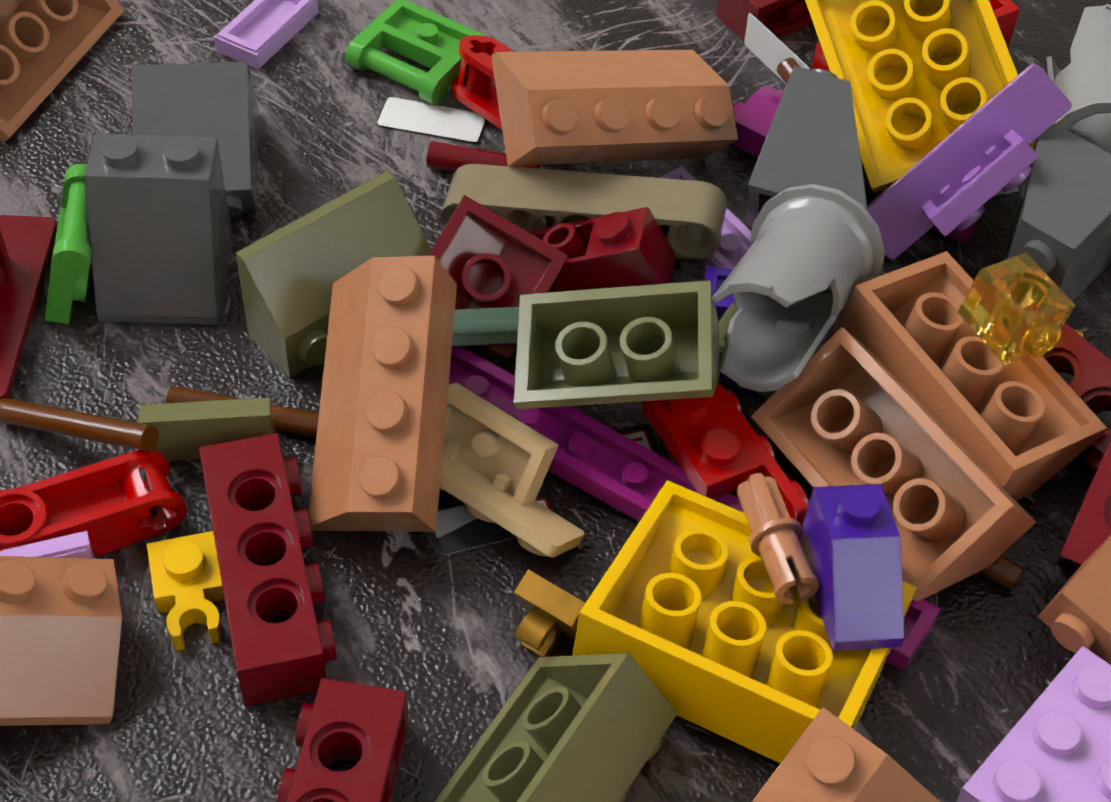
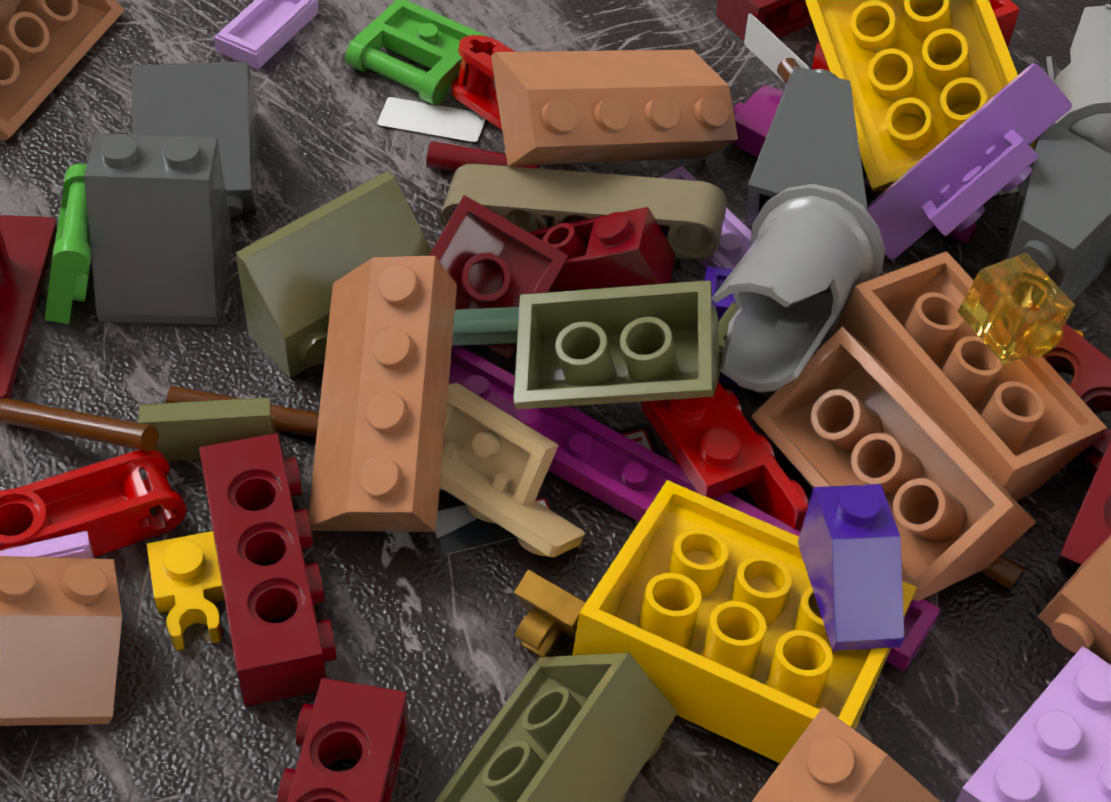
nougat axle [737,473,820,605] -> none

